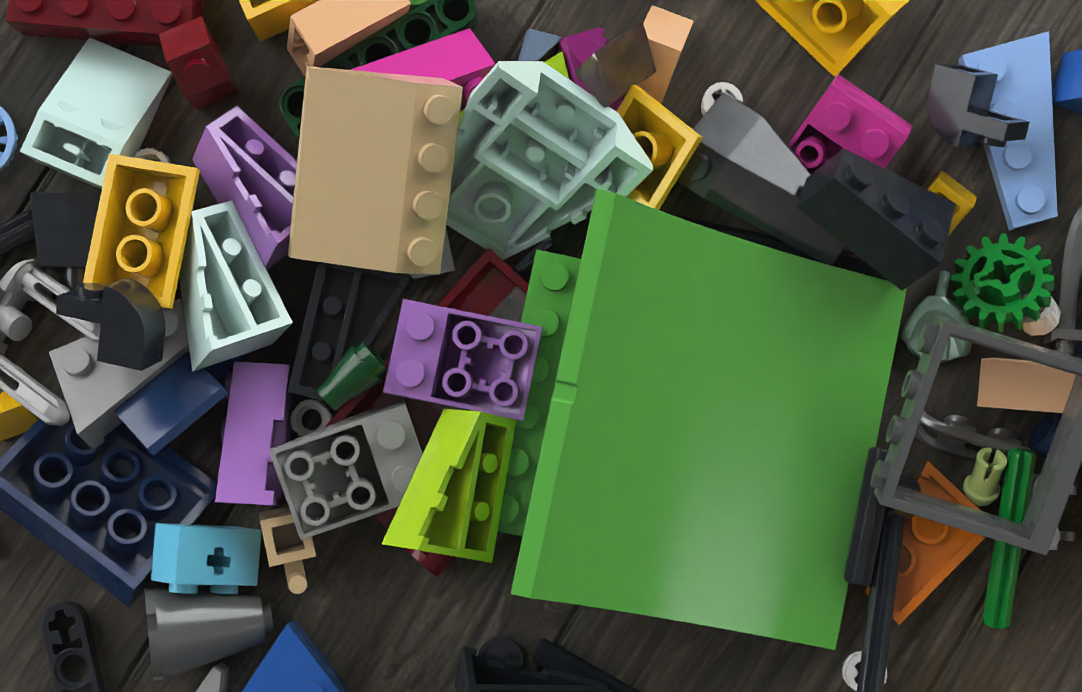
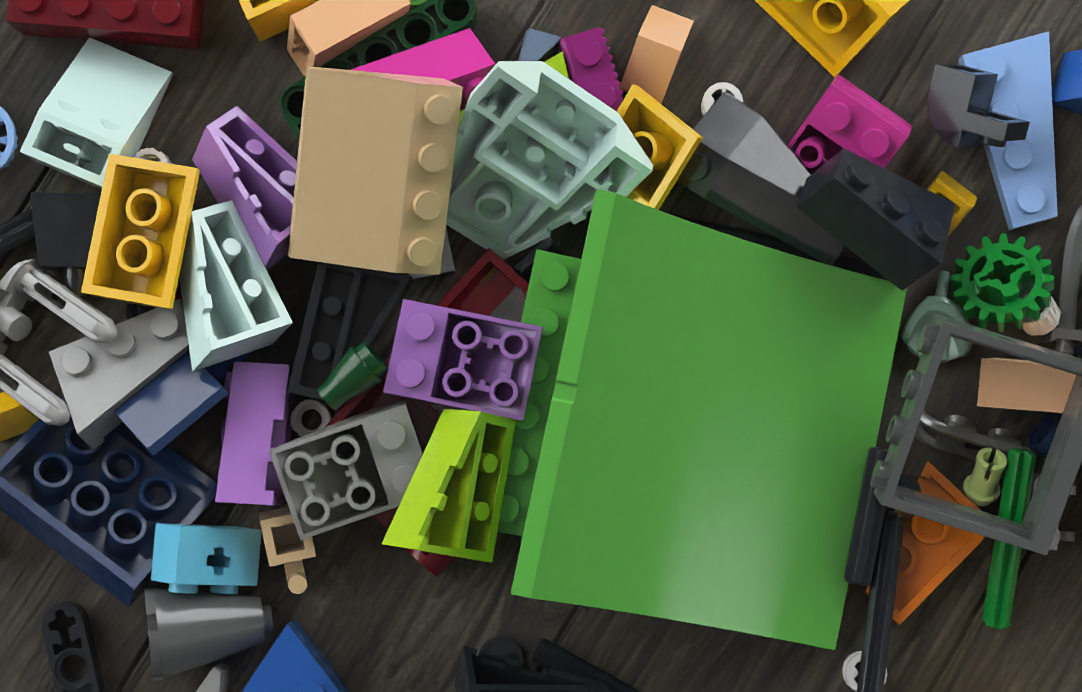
black brick [56,278,166,371] -> none
dark red slope [159,16,239,110] -> none
clear smoke slope [574,22,656,109] -> none

